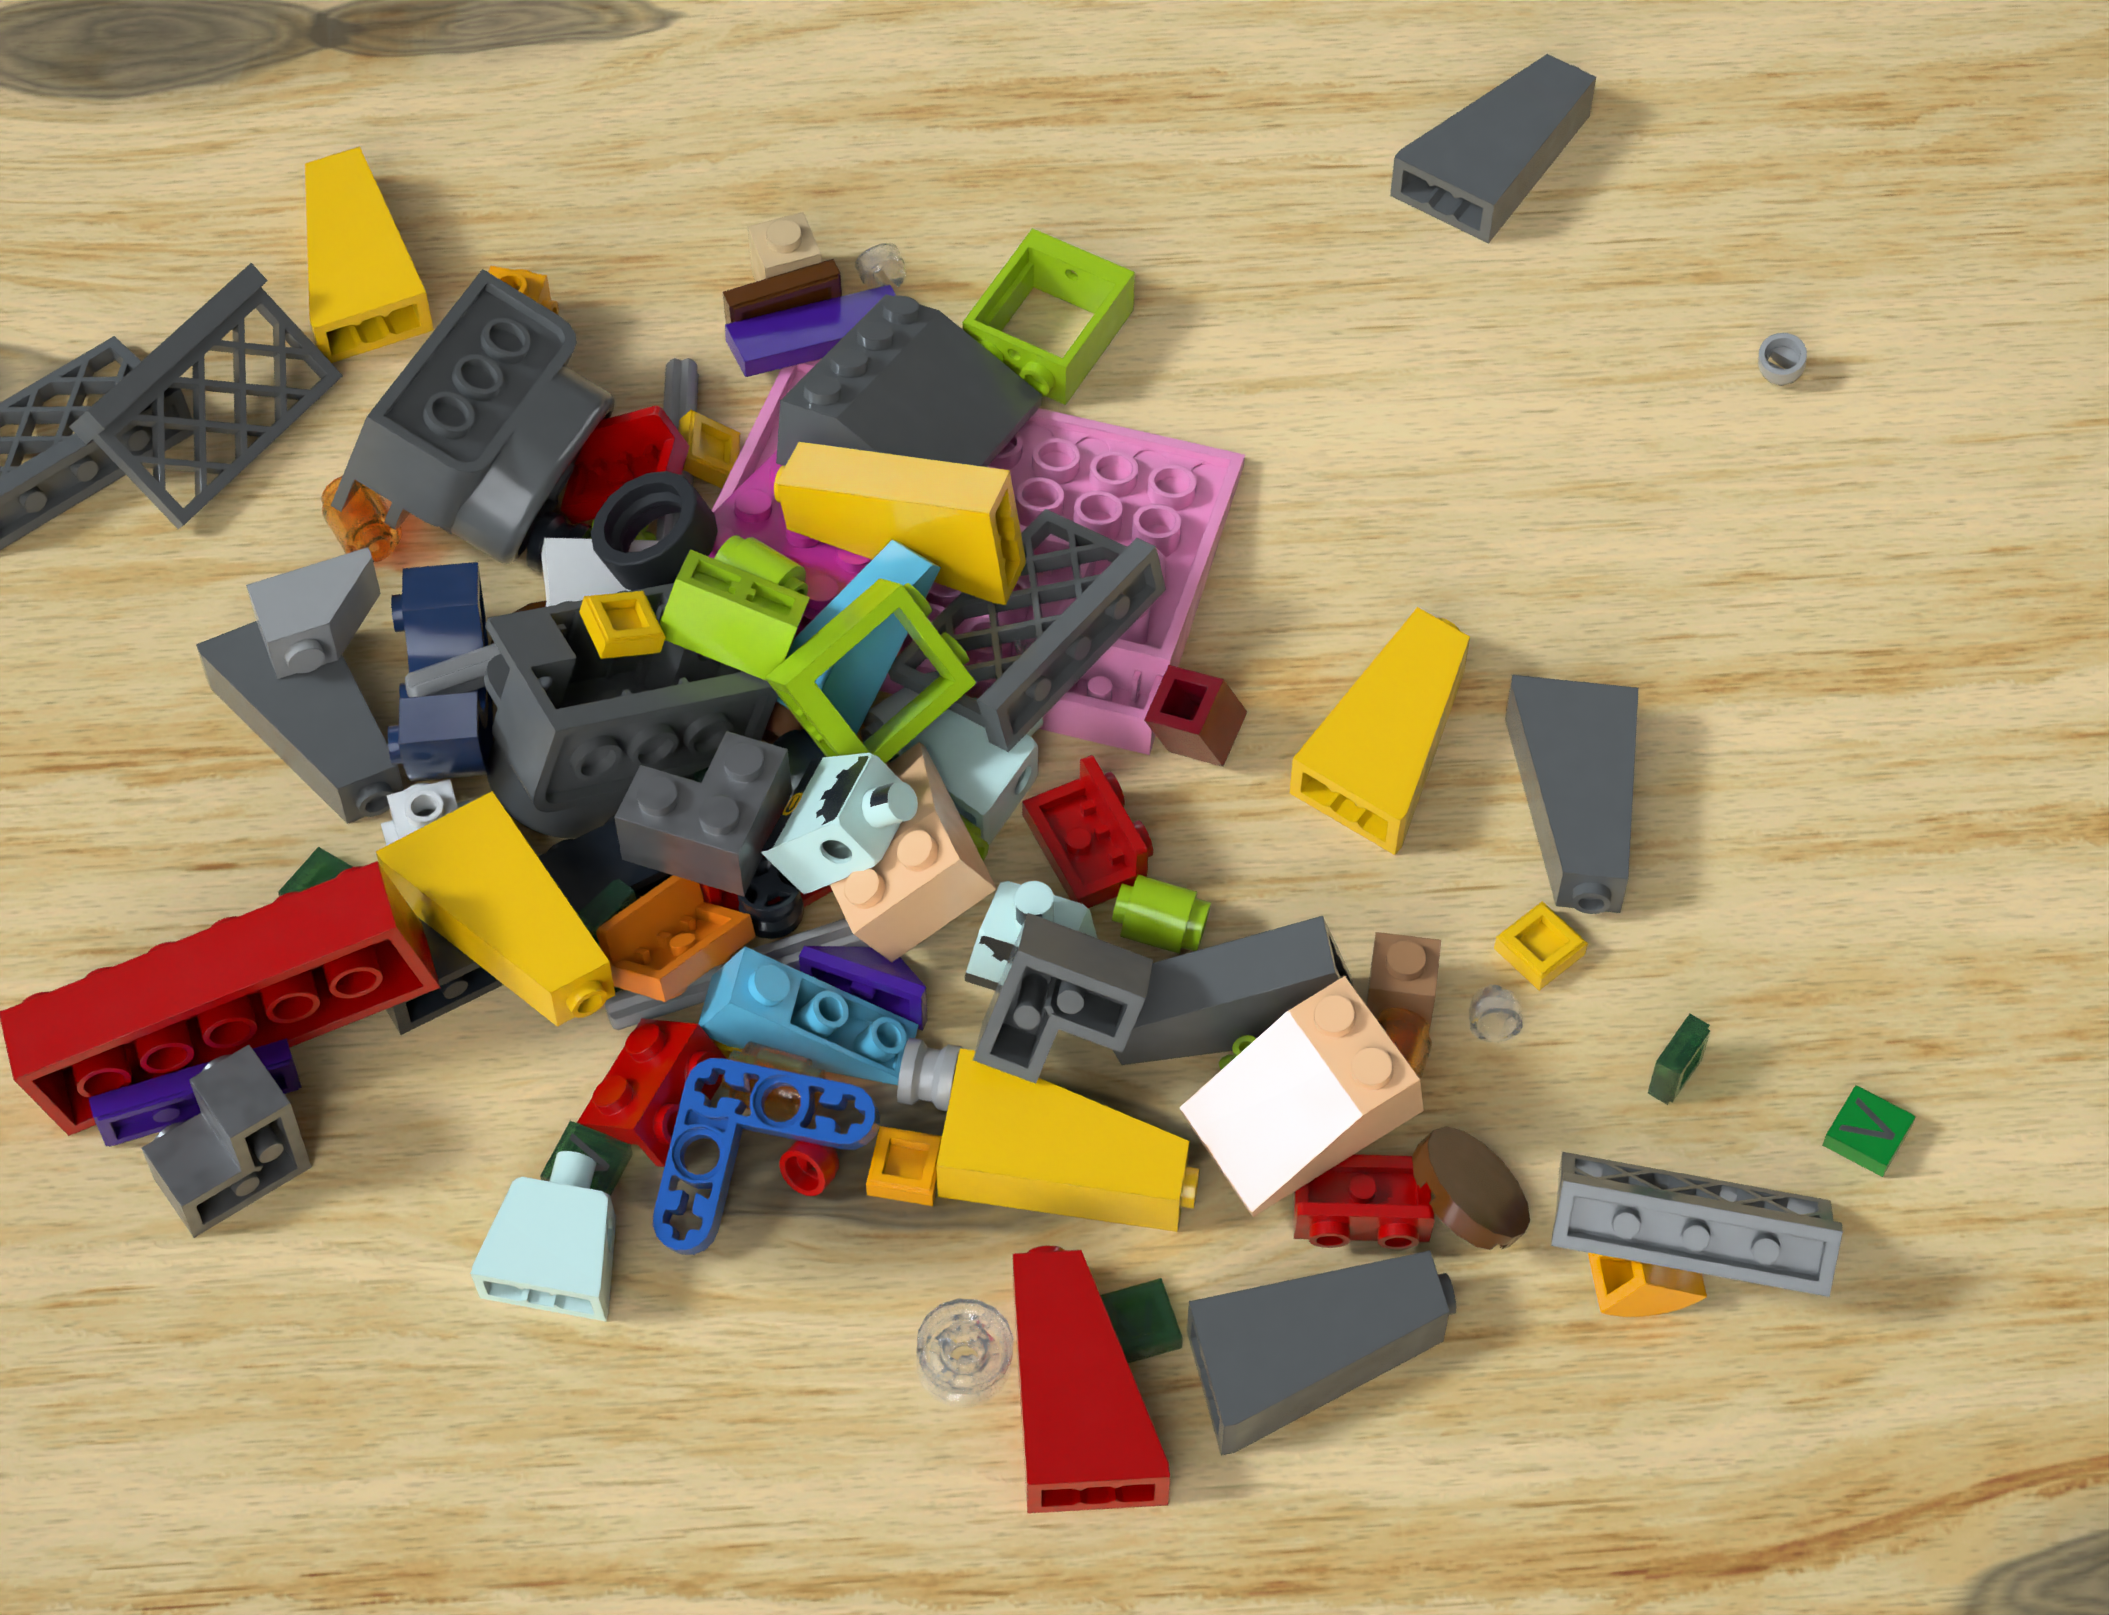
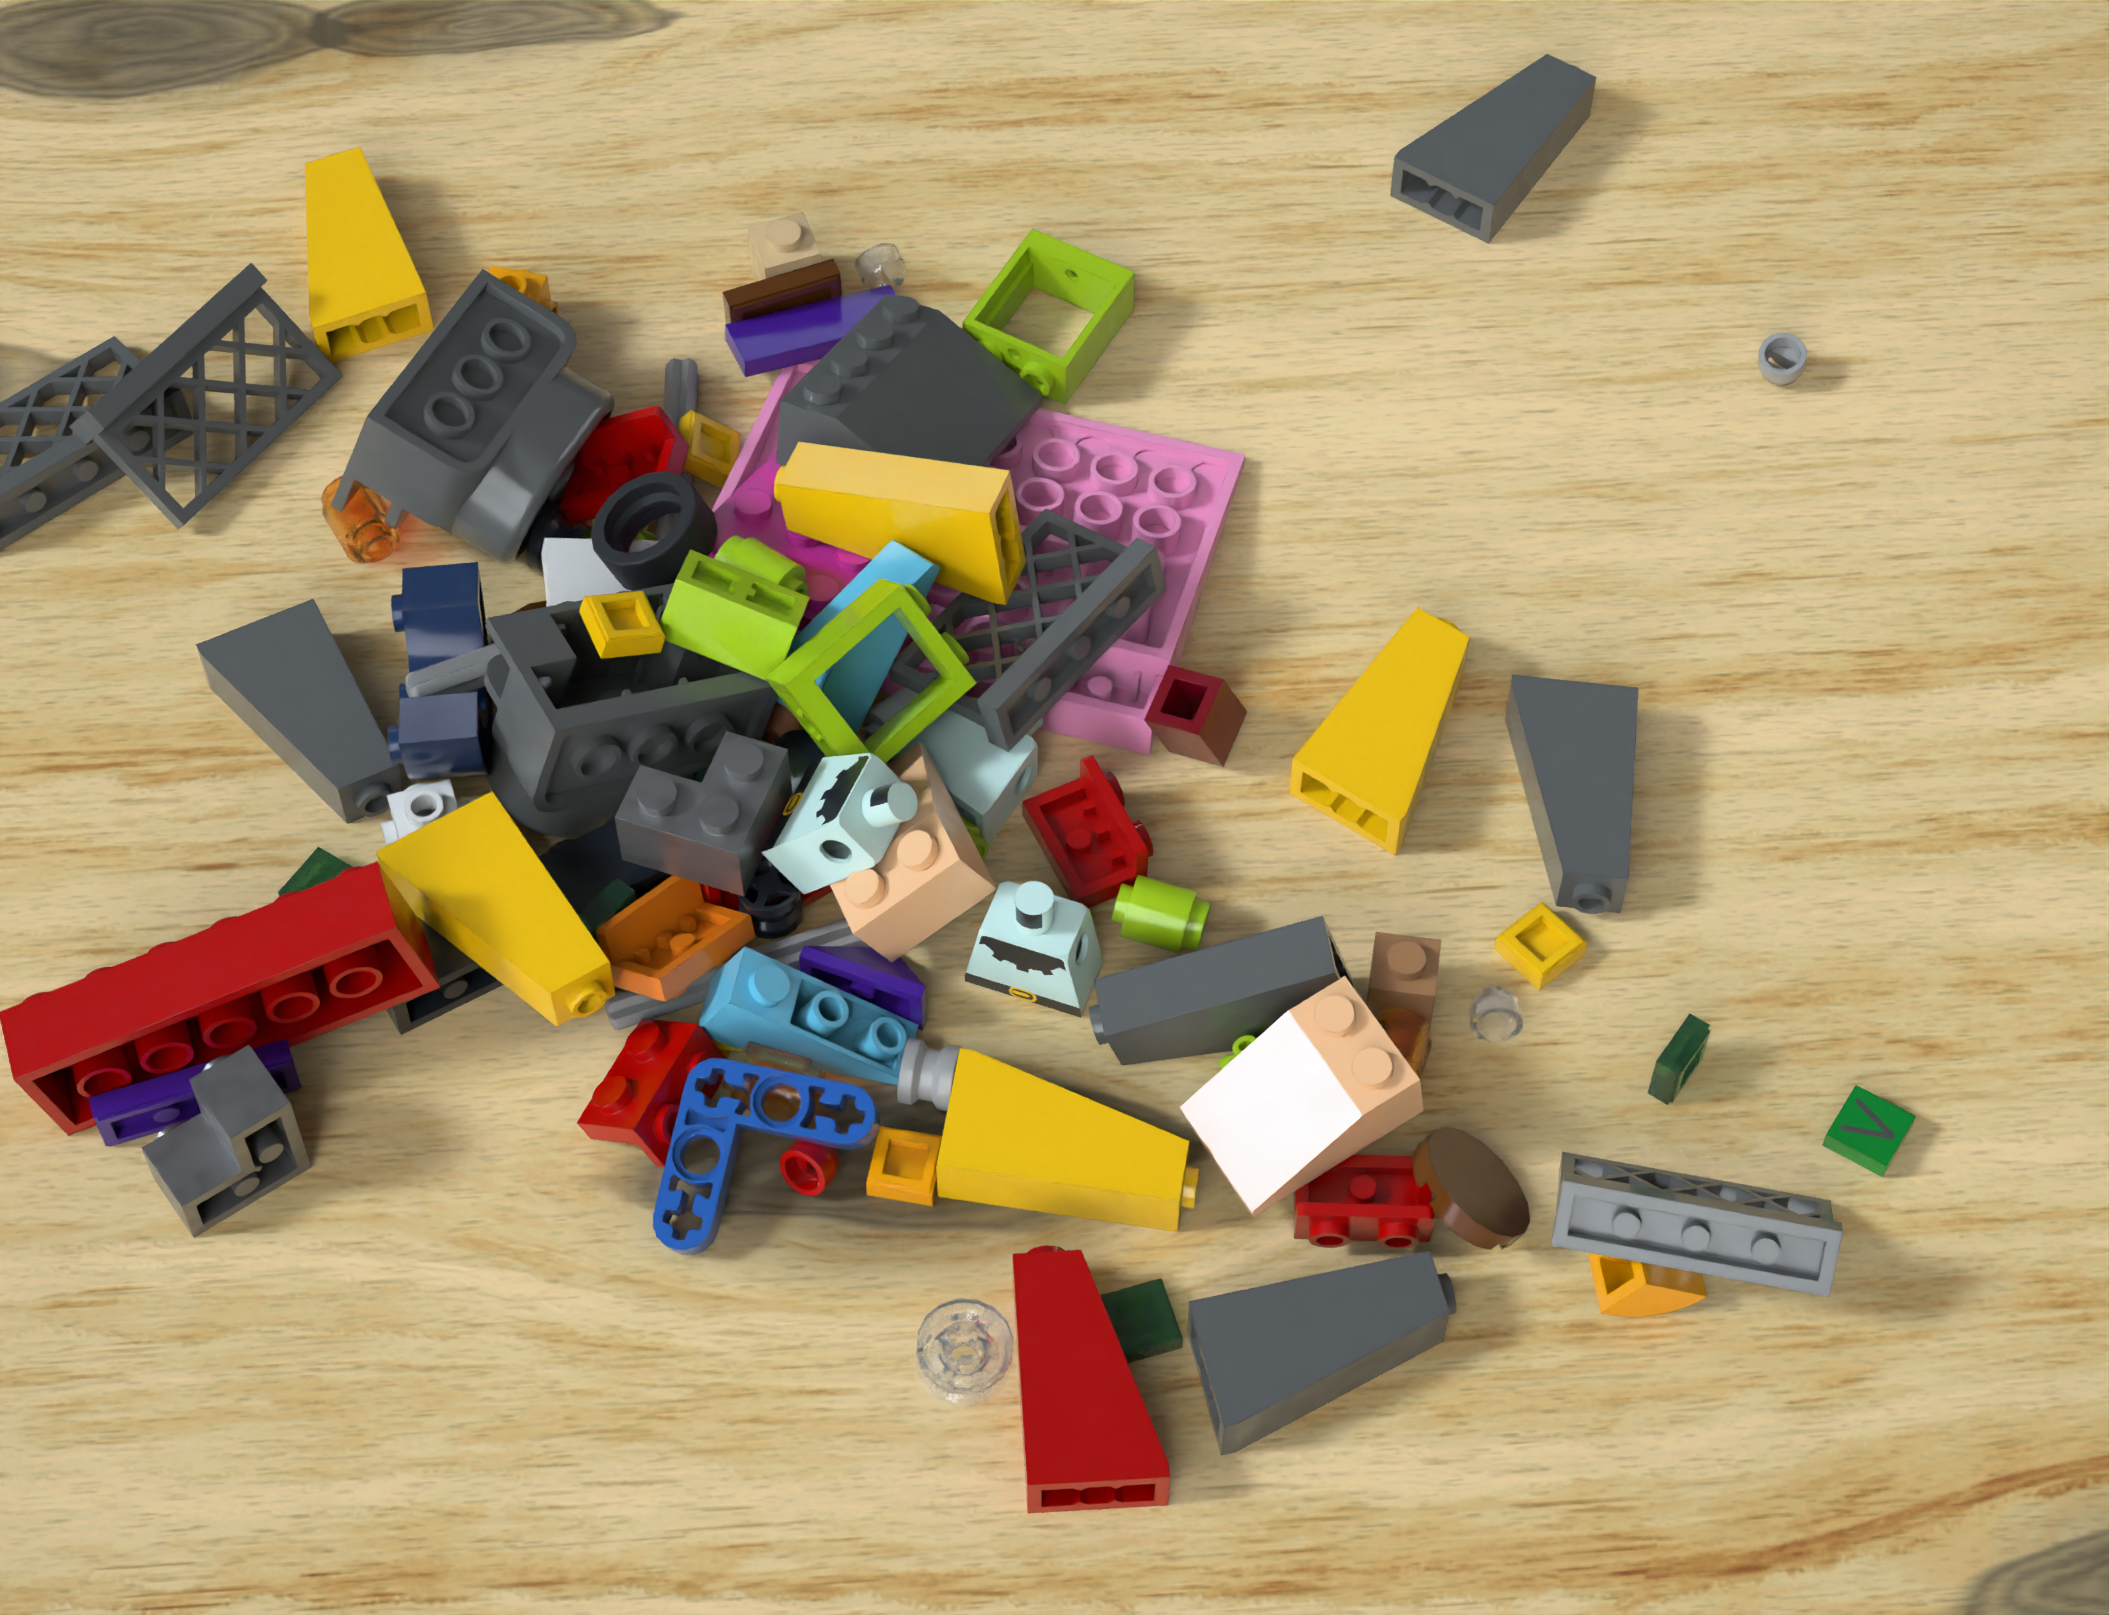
light grey slope [246,547,381,679] -> none
light aqua torso [470,1151,616,1322] -> none
clear green tile [540,1121,633,1196] -> none
dark grey brick [973,912,1153,1084] -> none

